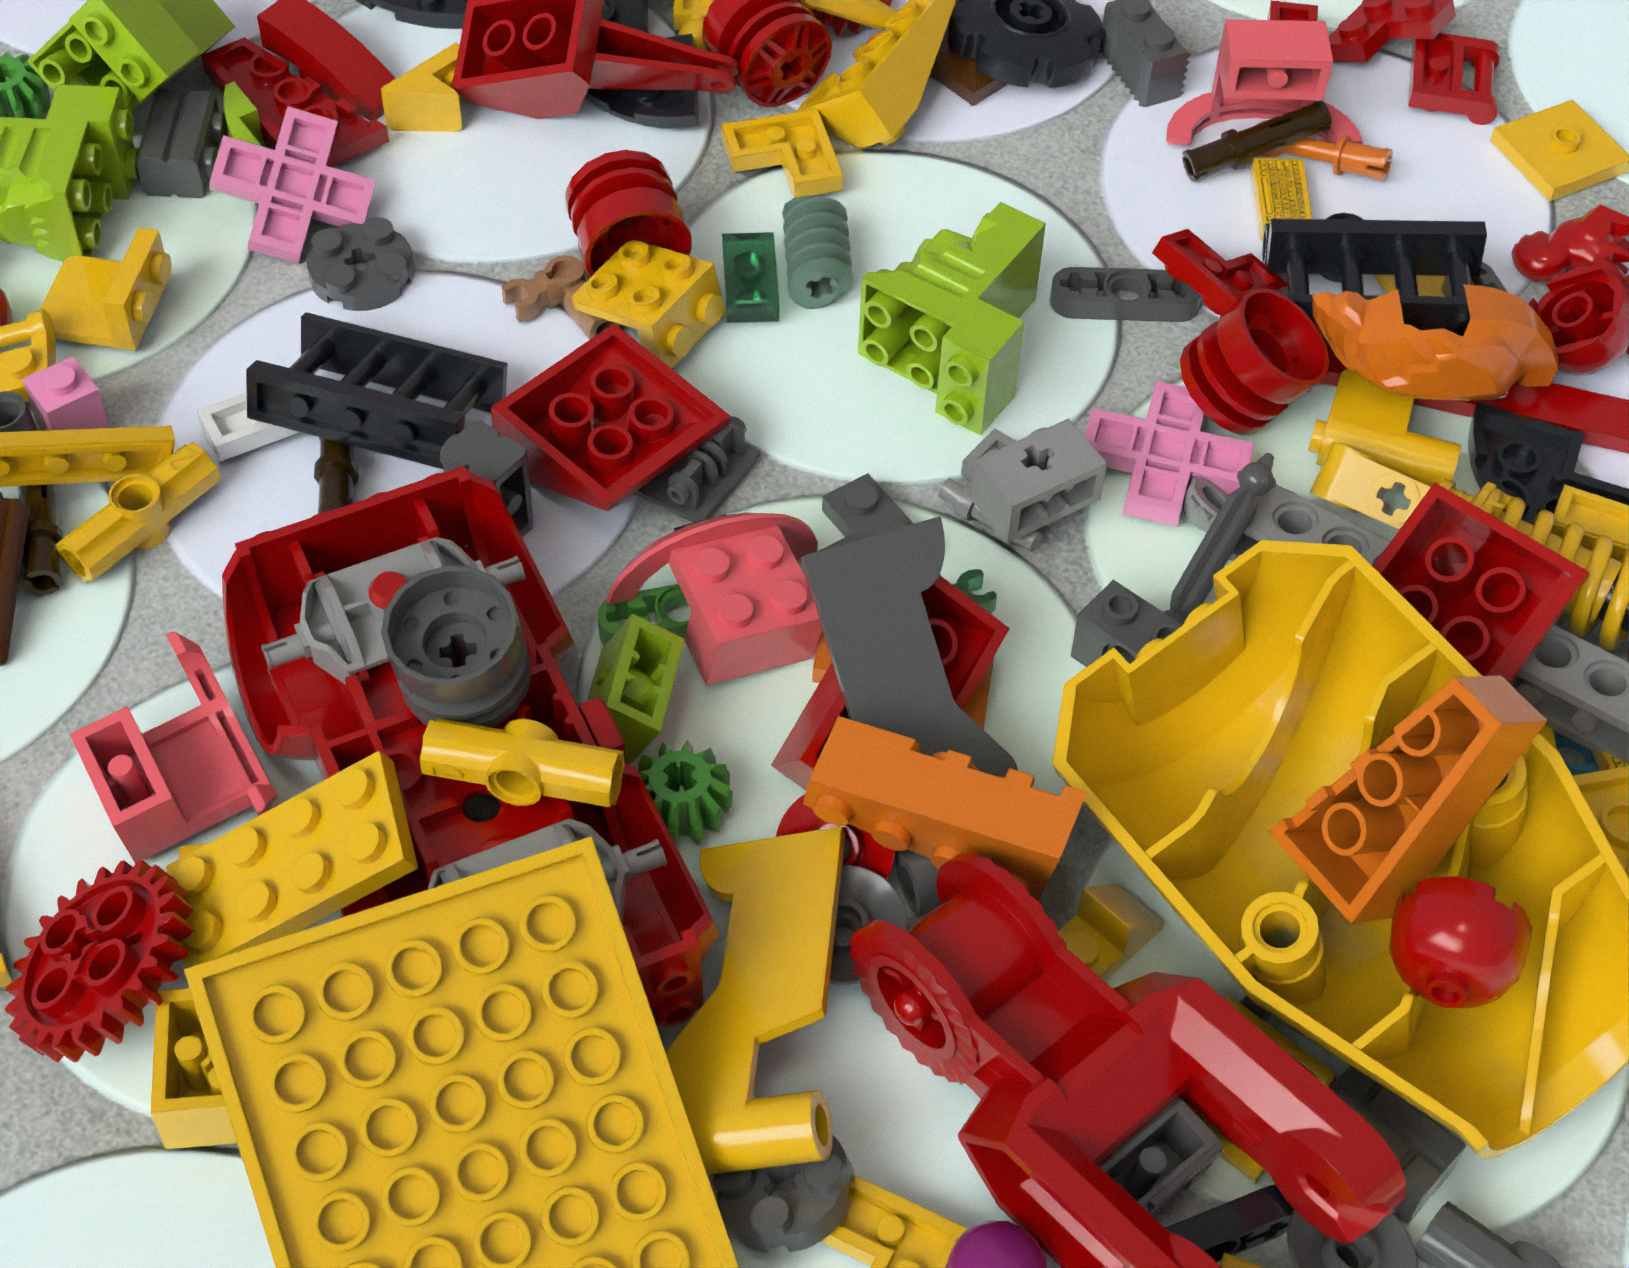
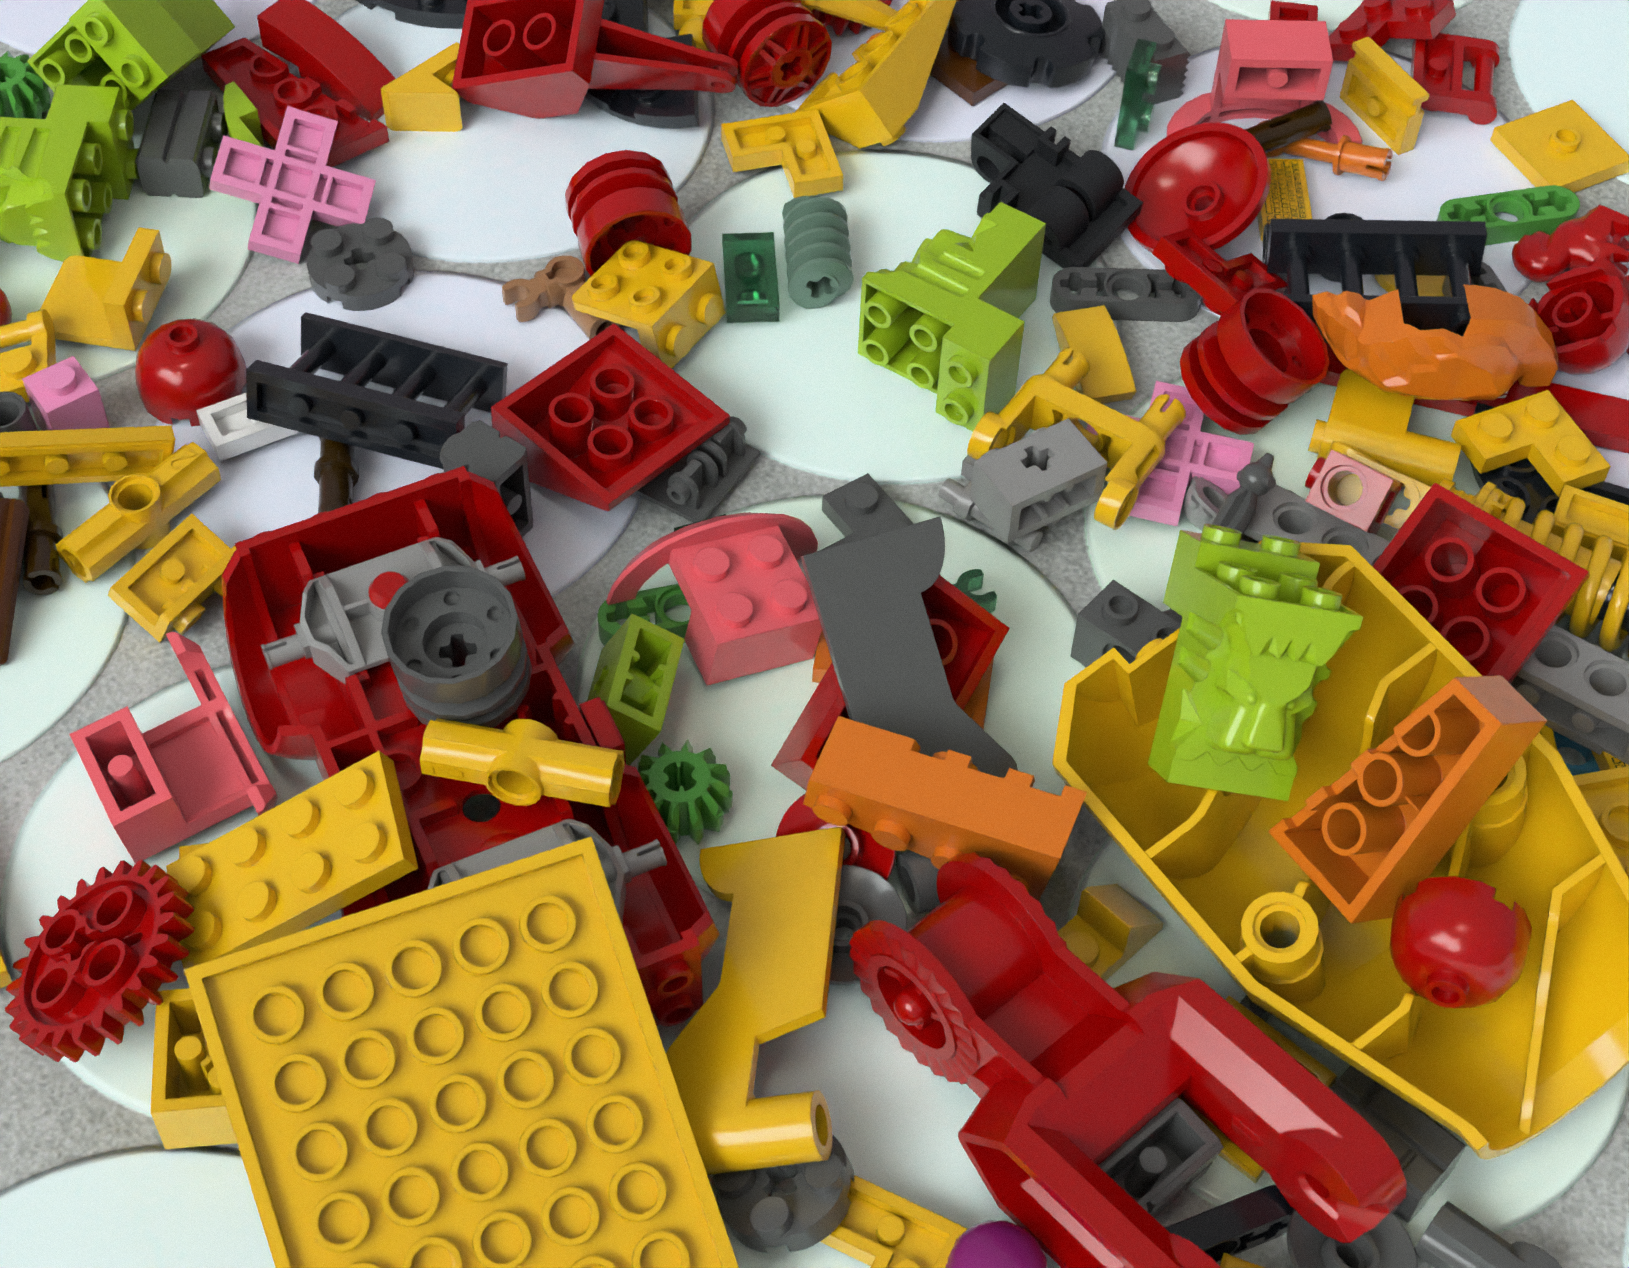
none -> yellow bracket [107,513,240,643]
none -> red cylinder [135,318,247,426]
none -> yellow connector [967,348,1186,531]
none -> black plate [971,103,1143,268]
none -> yellow slope [1052,305,1137,404]
none -> clear green plate [1114,38,1162,151]
none -> red dish [1124,122,1271,252]
none -> lime brick [1148,524,1363,801]
none -> brick [1305,449,1404,535]
none -> yellow plate [1339,36,1430,155]
none -> bright green beam [1436,185,1580,246]
none -> yellow plate [1450,390,1611,497]

